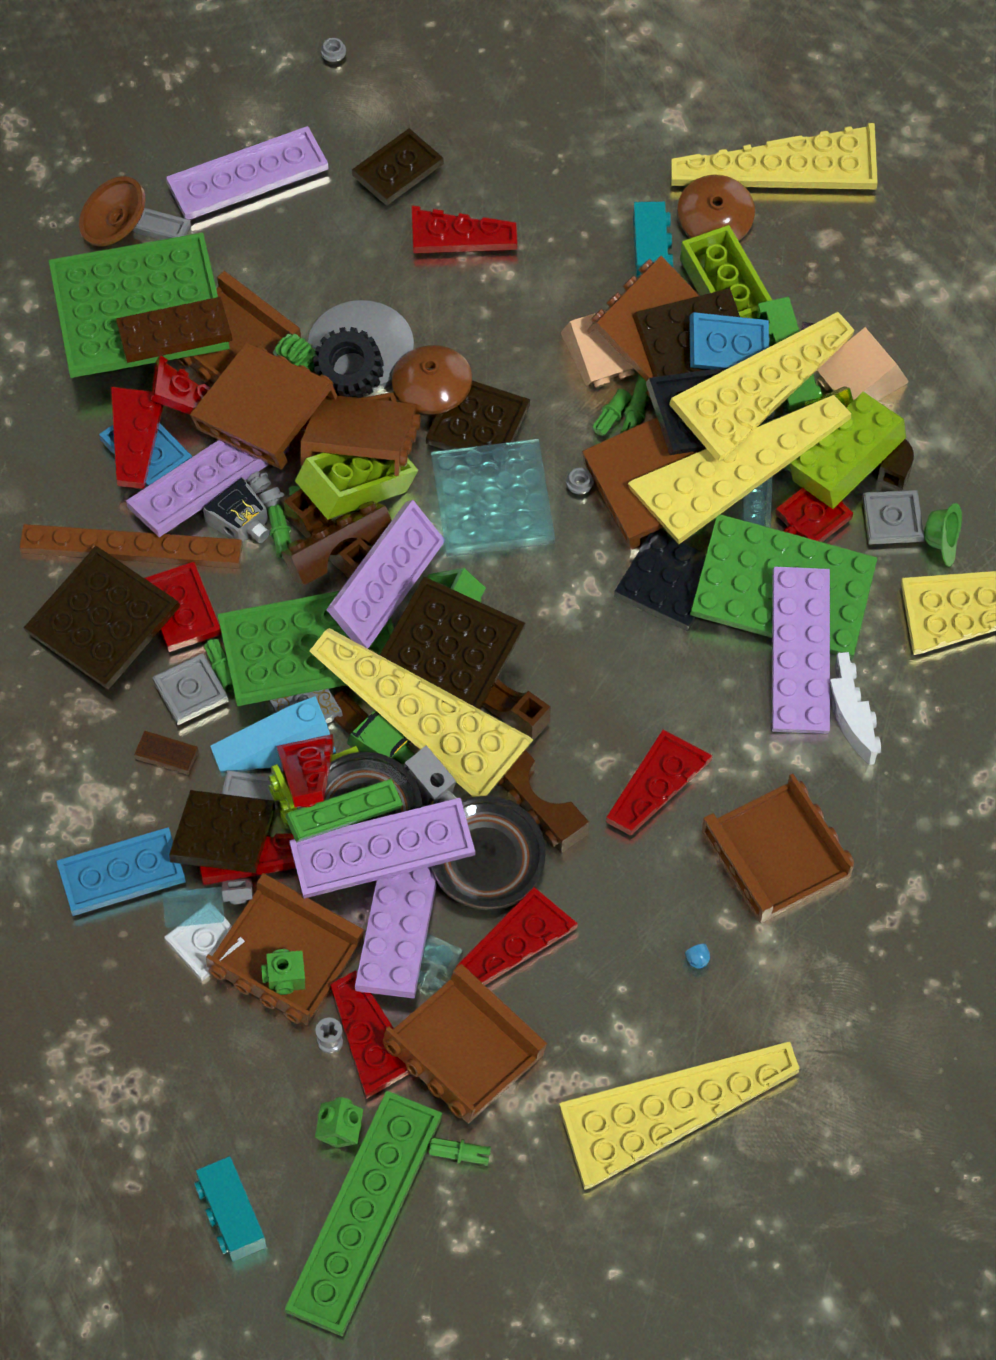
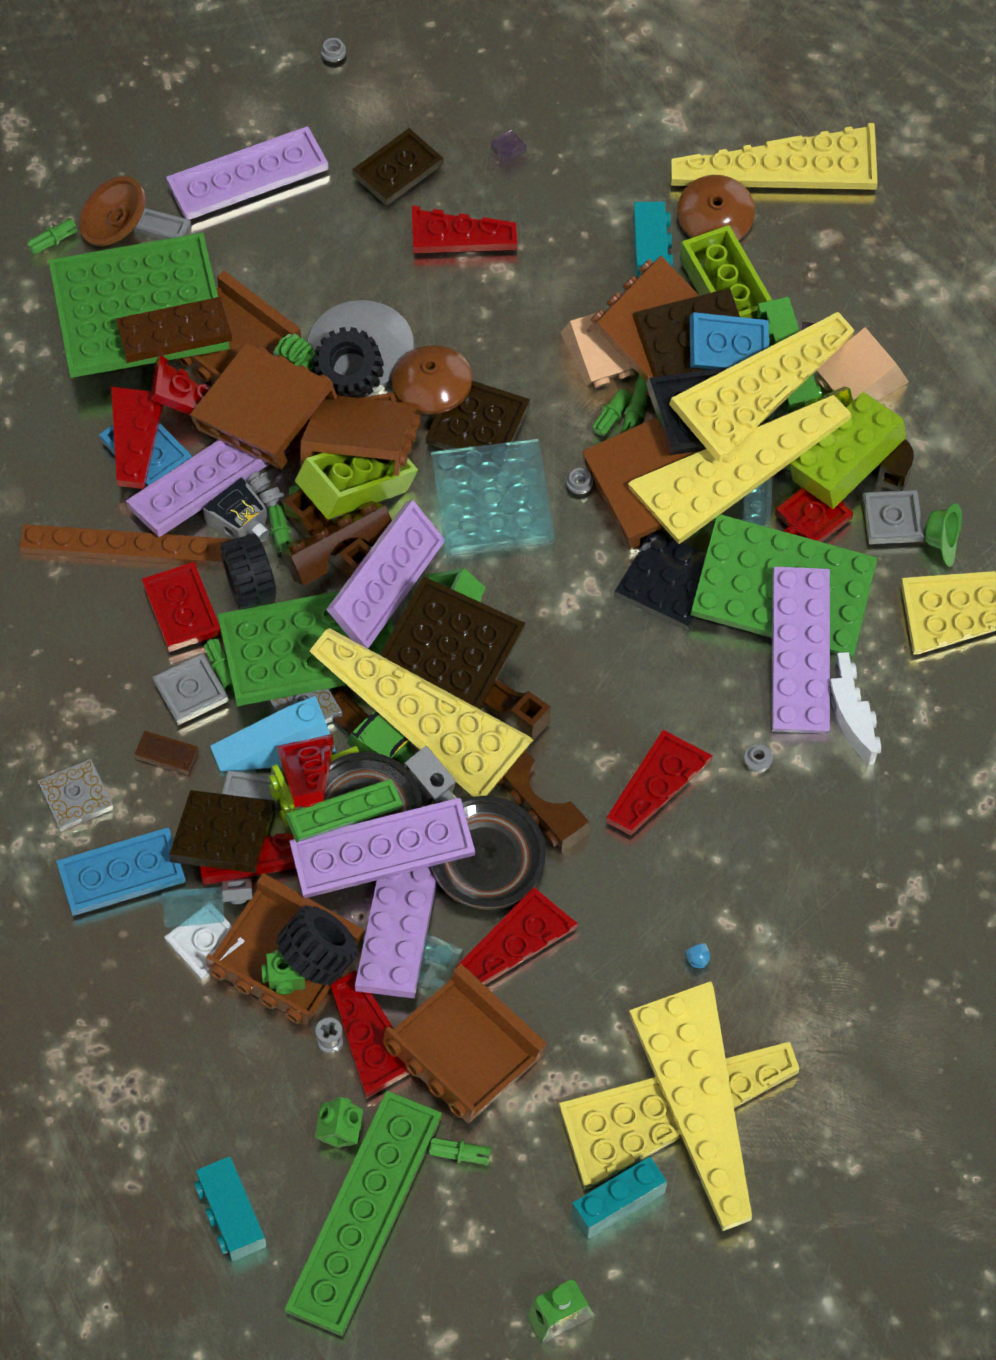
dark brown plate [23,546,180,690] -> none
dark orange panel [702,774,854,923] -> none
none -> bright green axle [27,218,78,254]
none -> light grey plate [38,759,114,832]
none -> black tyre [220,533,276,609]
none -> black tyre [277,906,358,986]
none -> clear purple plate [491,130,527,164]
none -> bright green torso [527,1279,594,1343]
none -> teal brick [571,1156,667,1240]
none -> light yellow wing [629,981,752,1231]
none -> light grey plate [744,744,773,772]

